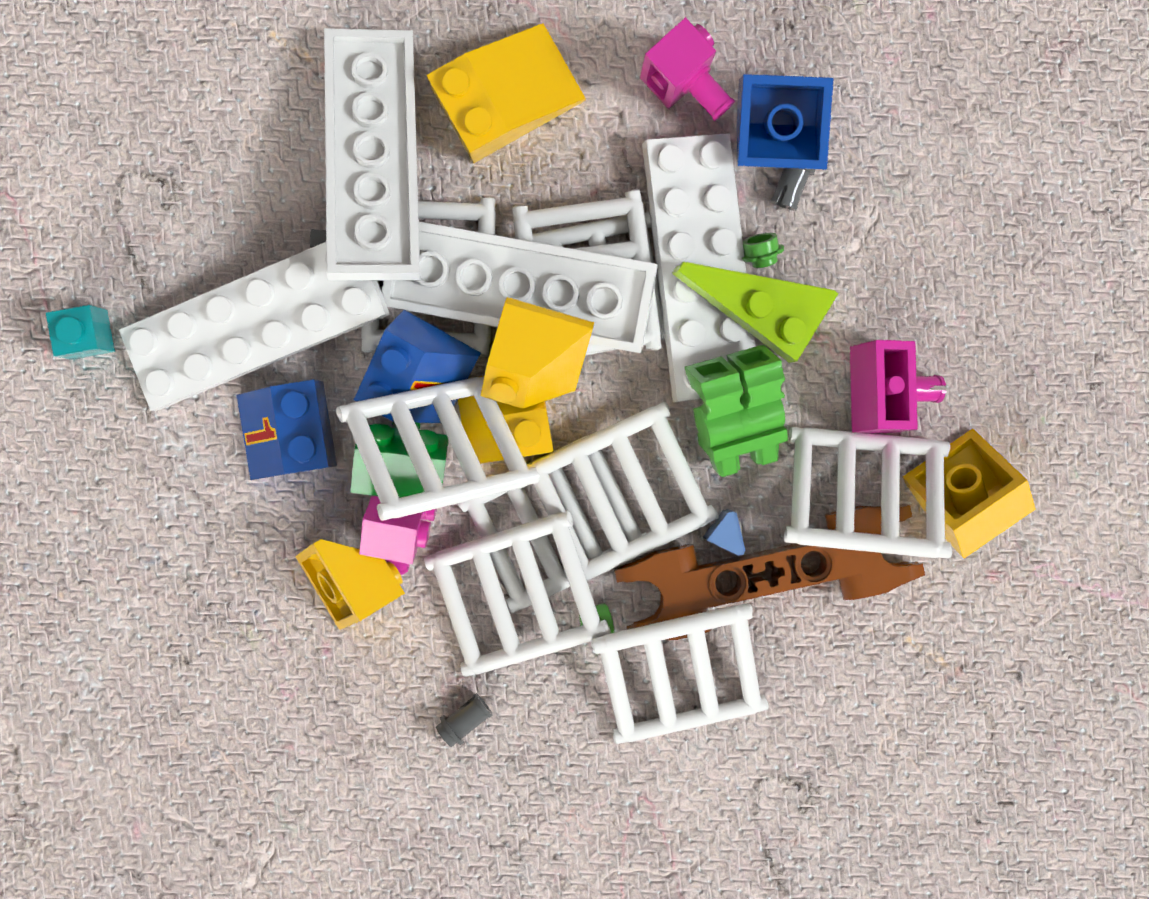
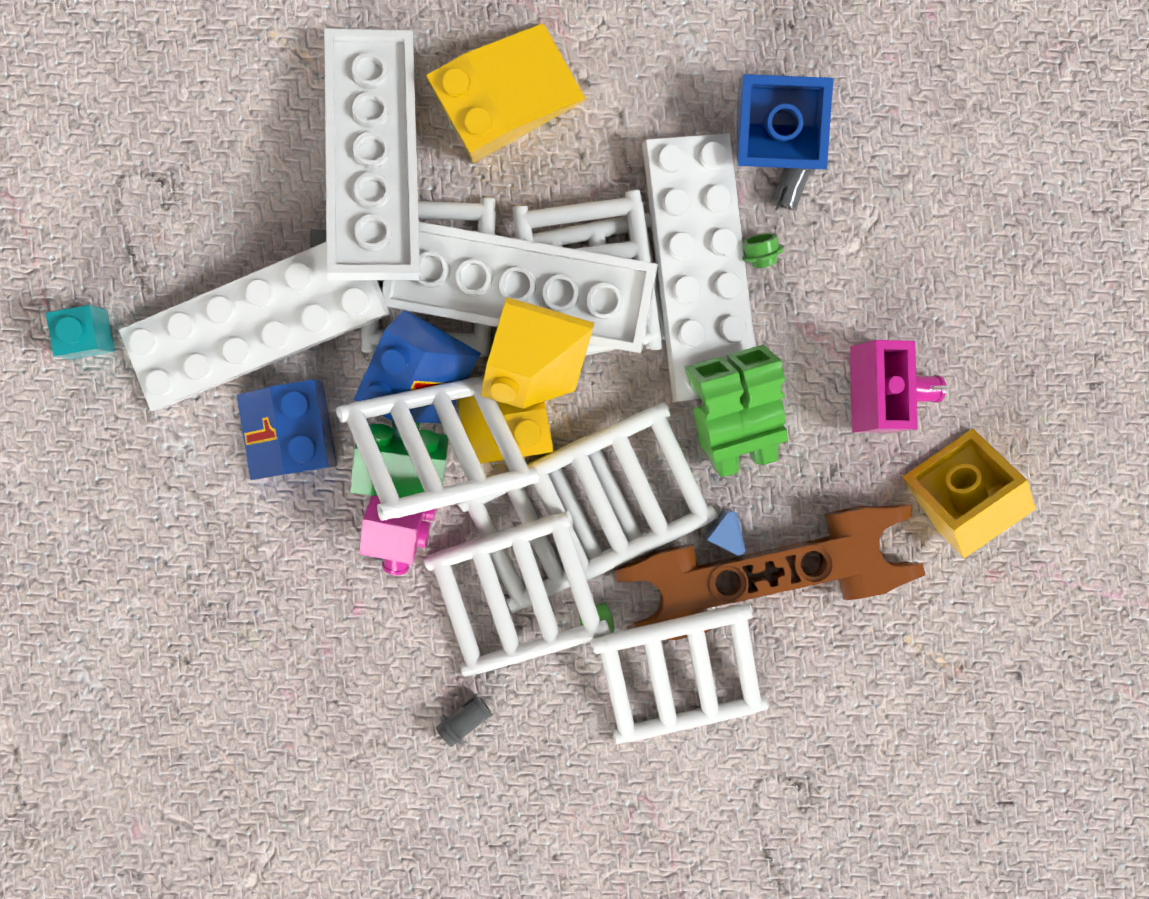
yellow slope [295,539,405,630] -> none
dark pink brick [640,17,735,121] -> none
lime wing [672,262,838,363] -> none
white bar [784,427,952,559] -> none

